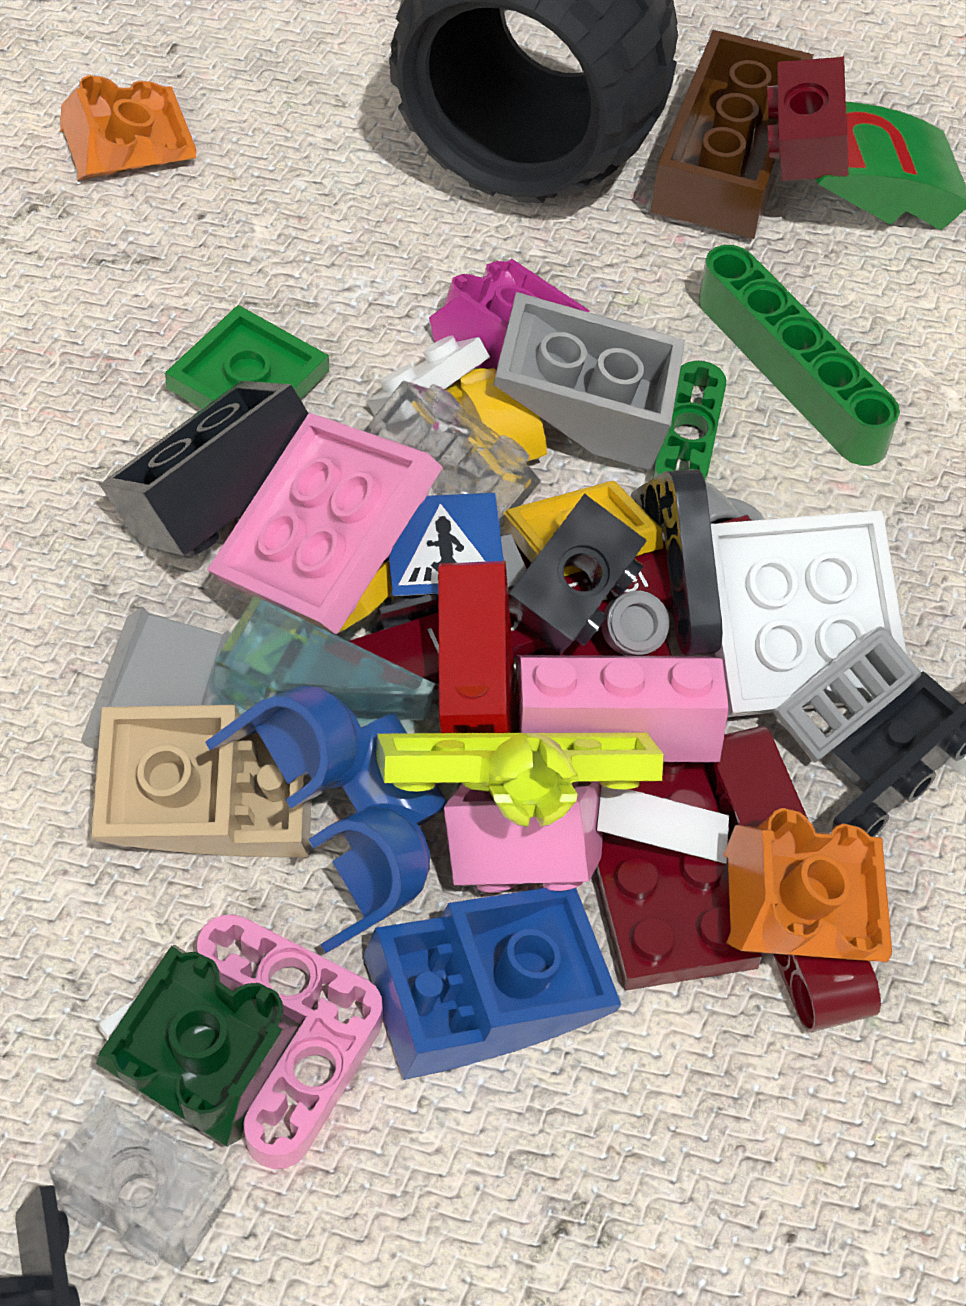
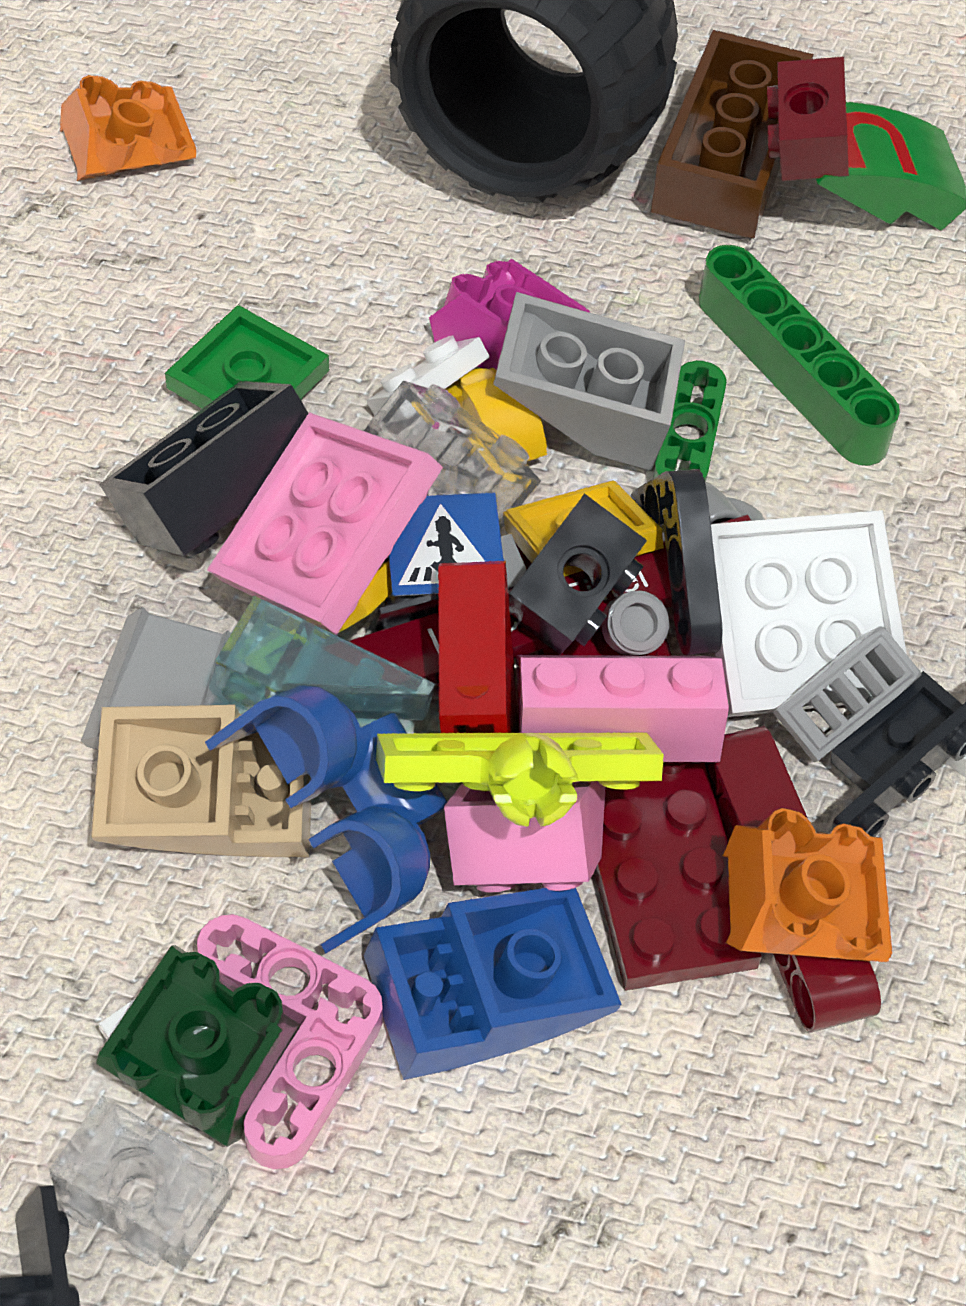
white sticker [597,785,729,864] -> none

